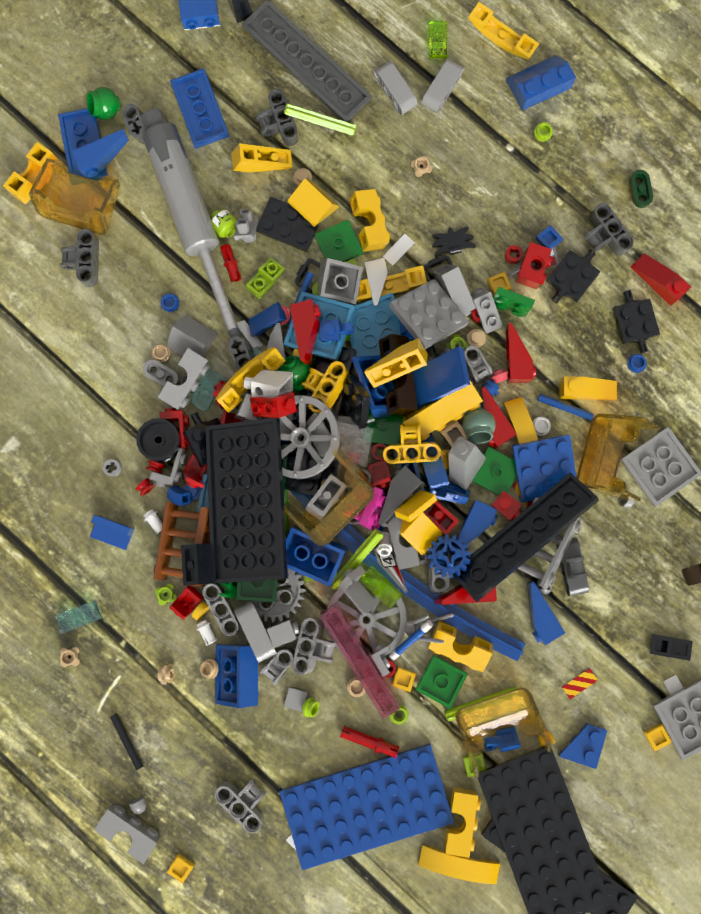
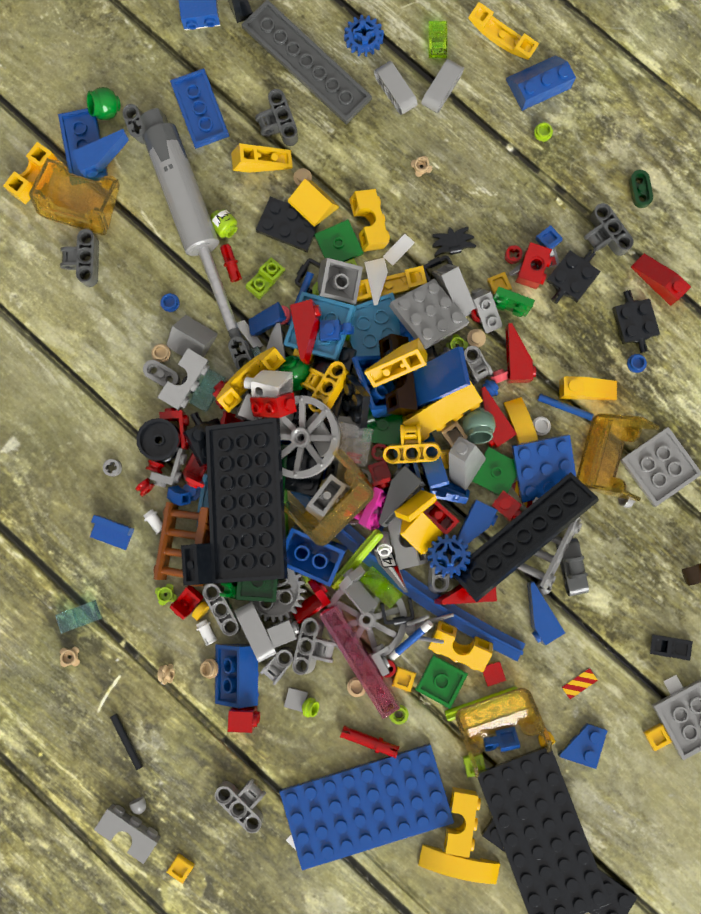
light grey hips [234,209,259,243] -> none
axle [284,103,356,135] -> none
none -> red brick [227,706,260,733]
none -> red bracket [292,579,331,624]
none -> blue gear [344,15,384,57]
none -> black piece [380,598,415,626]
none -> red tile [482,661,506,687]

